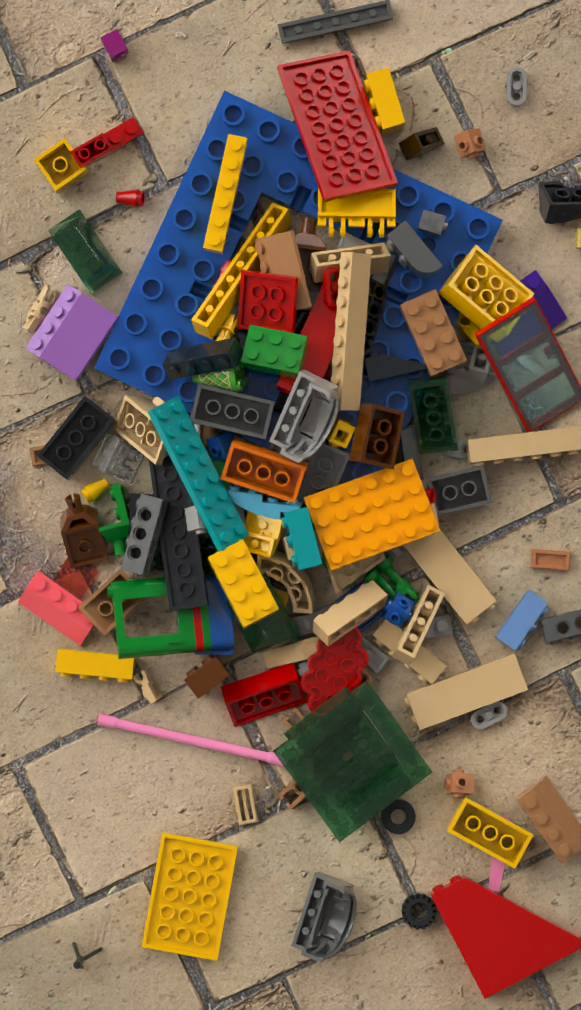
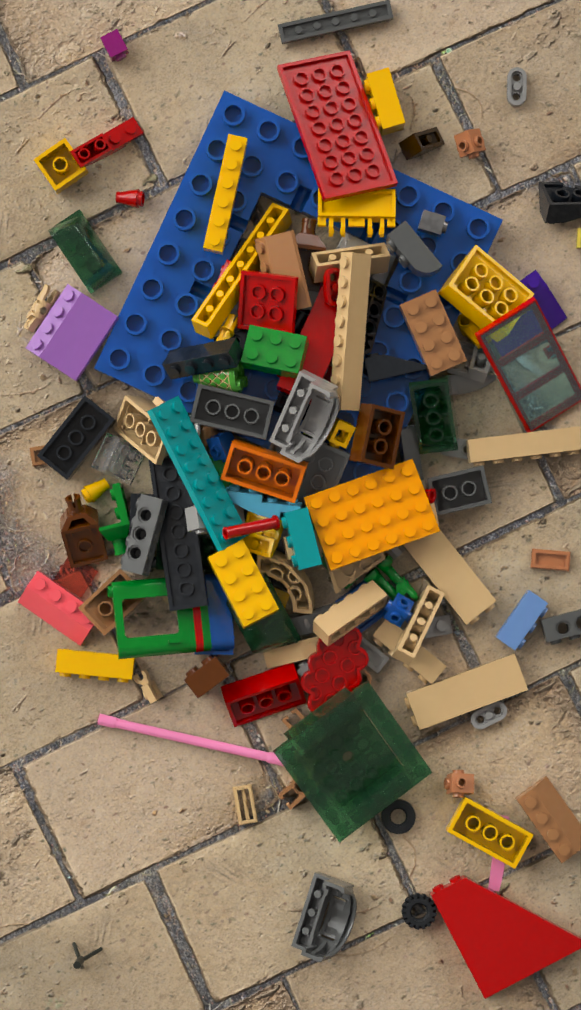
yellow plate [141,832,238,961] -> none
none -> red pin [222,515,280,540]

